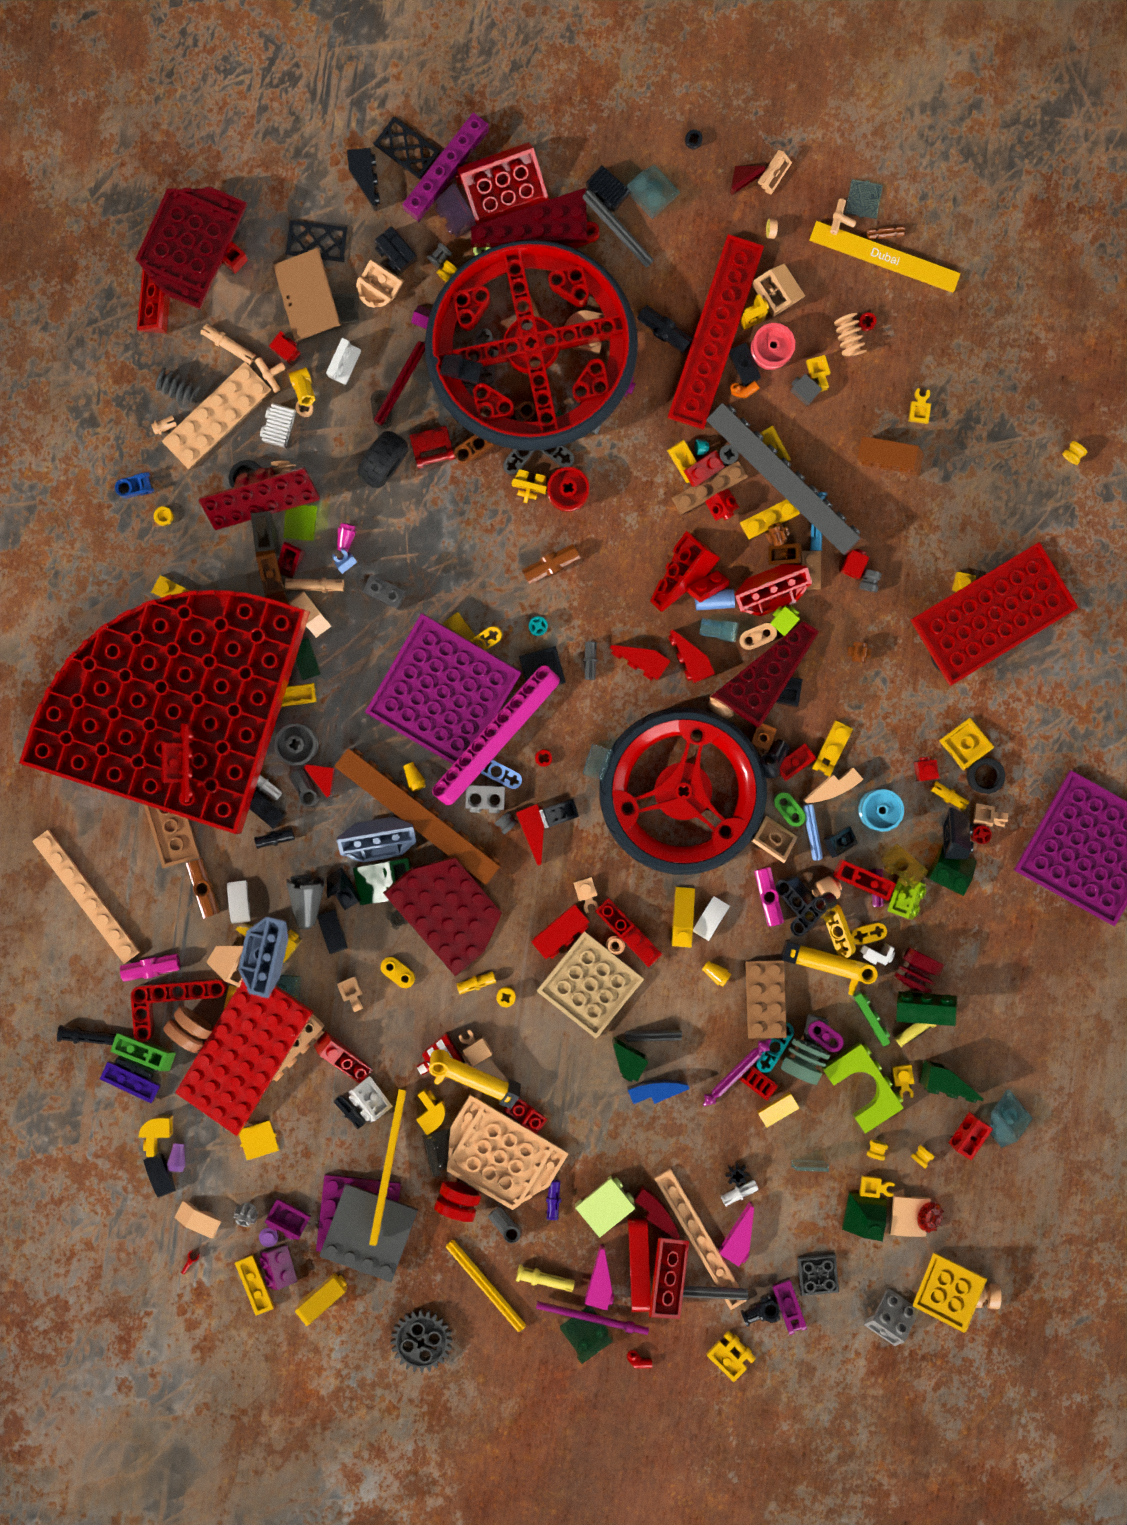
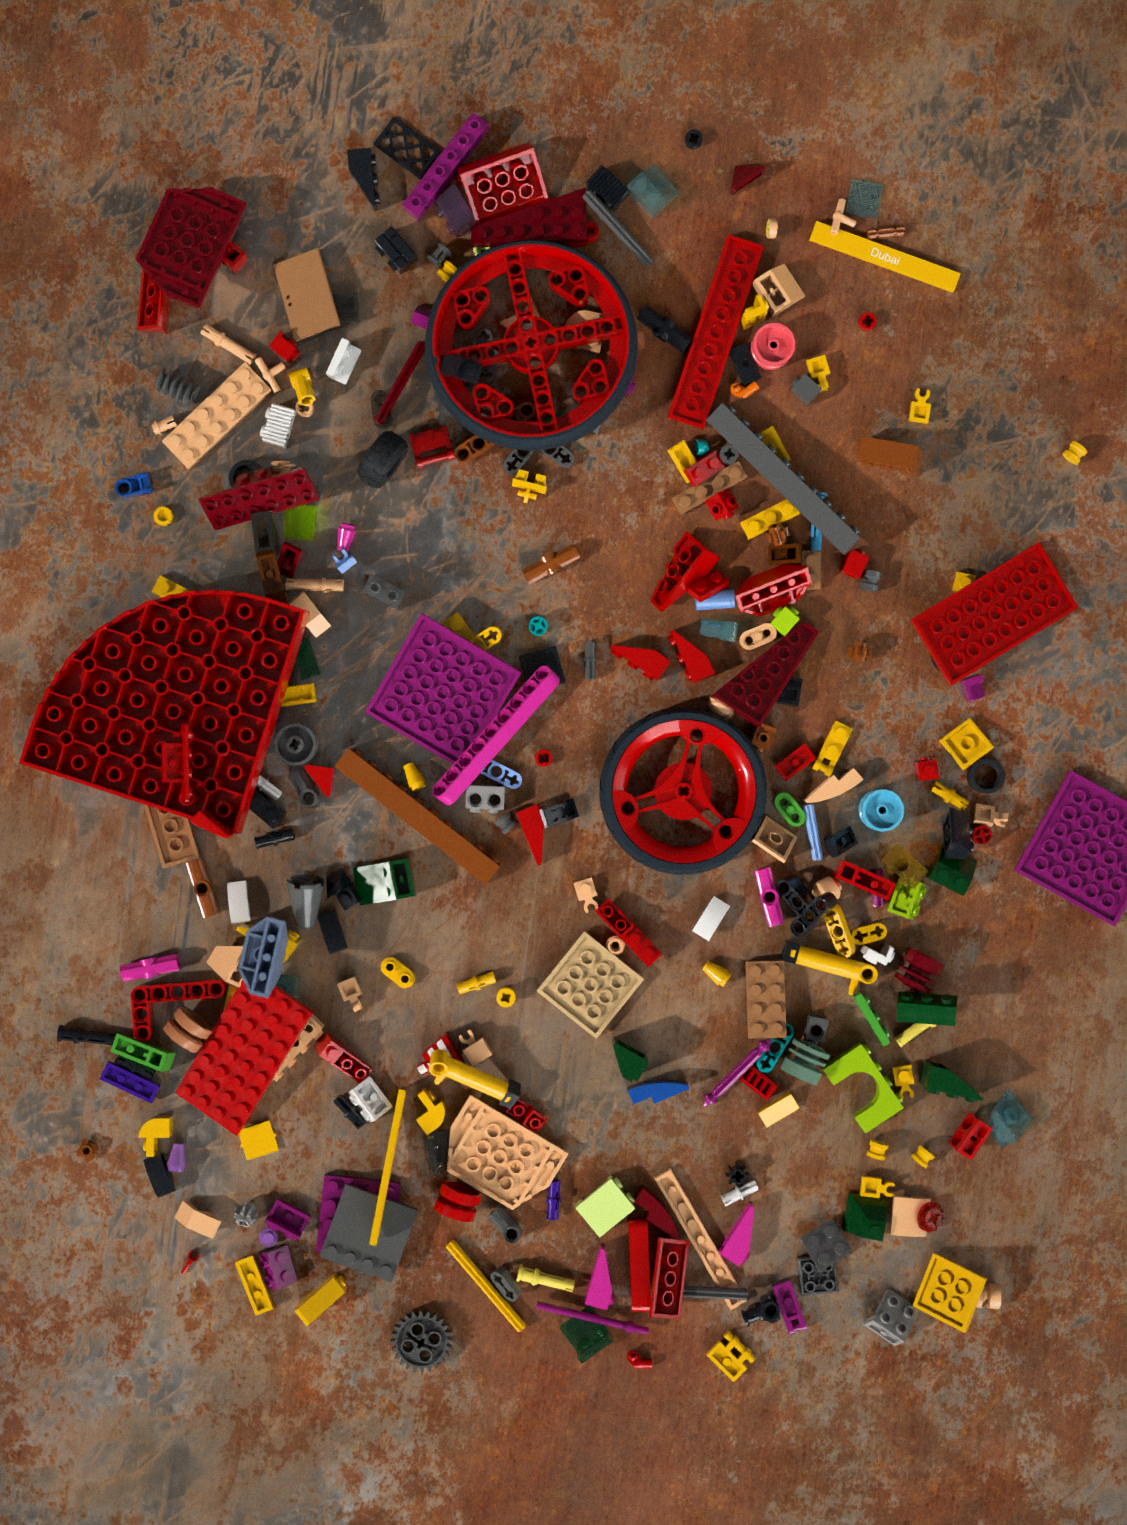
light nougat plate [32,830,141,964] -> none
black window [285,220,348,262] -> none
sand blue wedge [337,817,416,862] -> none
light nougat slope [356,259,404,308] -> none
dark red plate [383,856,502,976] -> none
clear smoke plate [387,909,408,930] -> none
red brick [531,903,590,959] -> none
red wheel [547,467,589,512] -> none
clear light blue piece [583,744,612,781] -> none
dark grey axle [625,1029,682,1042] -> none
yellow slope [671,887,695,948] -> none
light nougat tile [758,150,792,194] -> none
black piece [760,739,790,779] -> none
clear light blue piece [791,1160,829,1172] -> none
magenta plate [808,1020,843,1052] -> none
light nougat piece [834,313,867,356] -> none
none -> dark orange plate [76,1139,99,1161]
none -> red slope [190,810,233,839]
none -> dark grey beam [490,1266,522,1302]
none -> flat silver plate [799,1218,853,1272]
none -> magenta panel [960,674,985,702]

